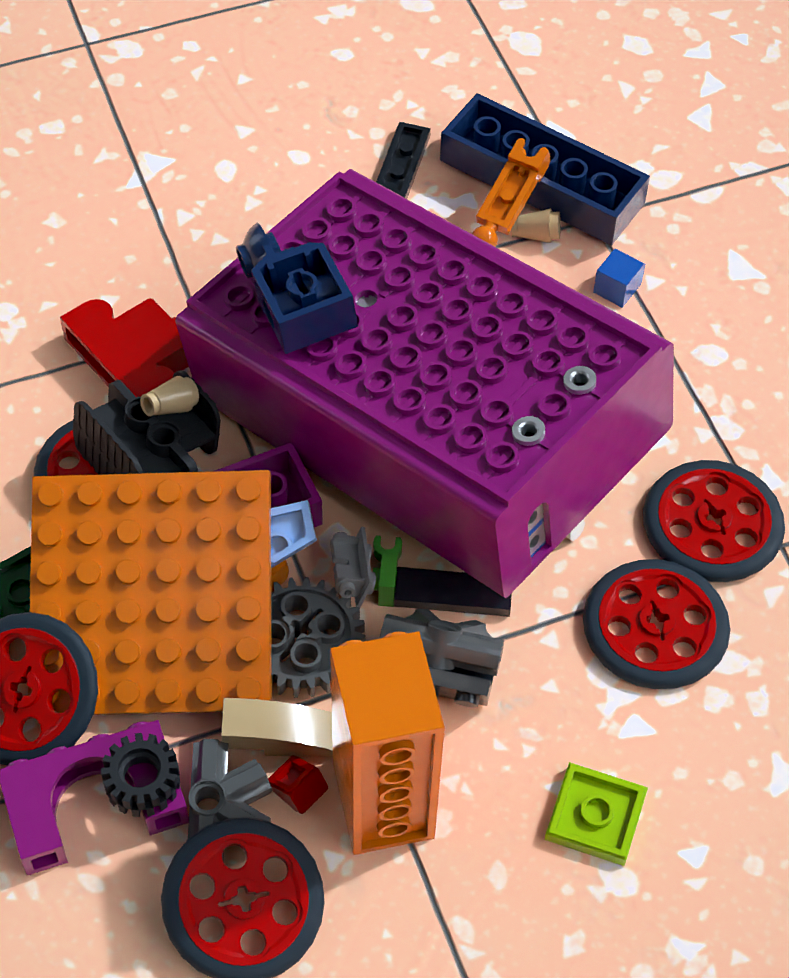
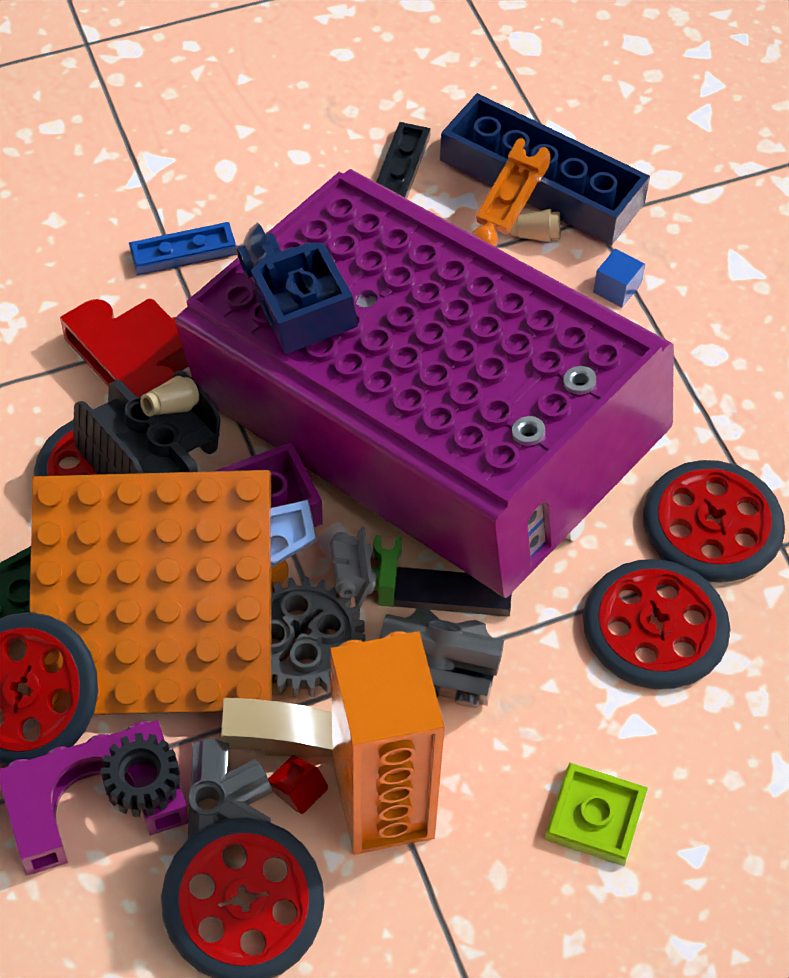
none -> blue tile [129,222,237,275]

